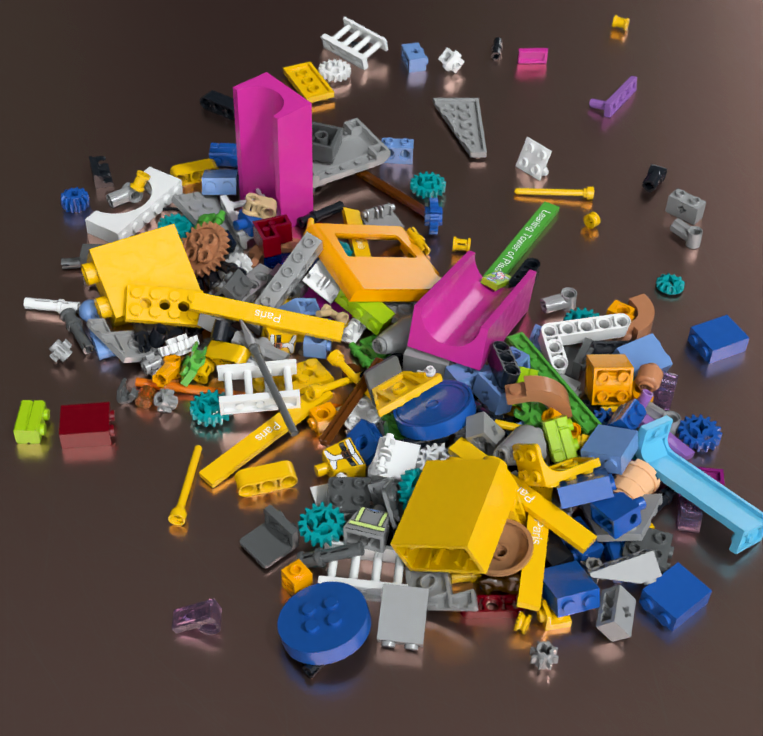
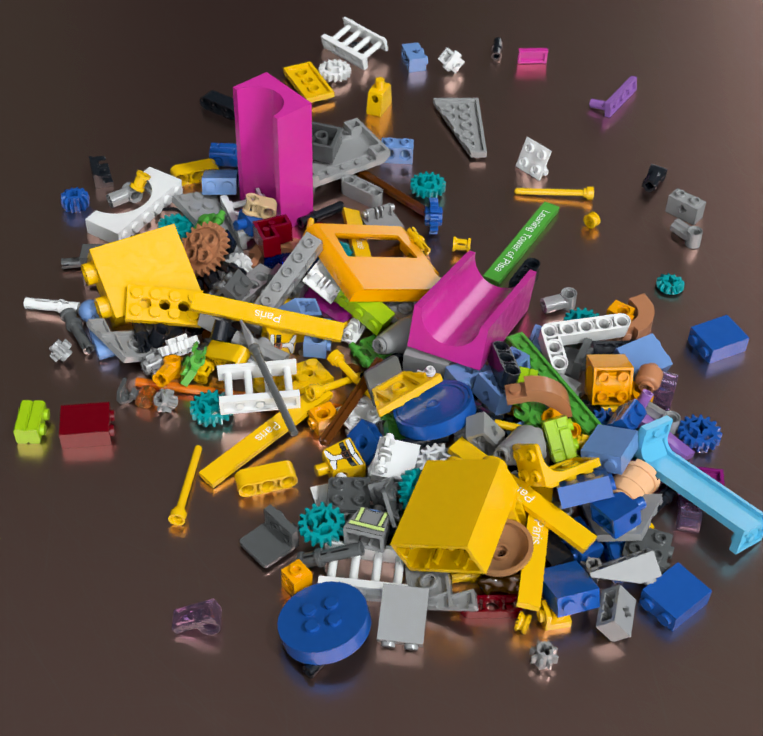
tan piece [316,304,349,325] -> none
lime tile [481,270,512,291] -> none
yellow bush [612,15,630,31] -> none
none -> light grey beam [341,174,383,208]
none -> yellow torso [366,77,392,118]

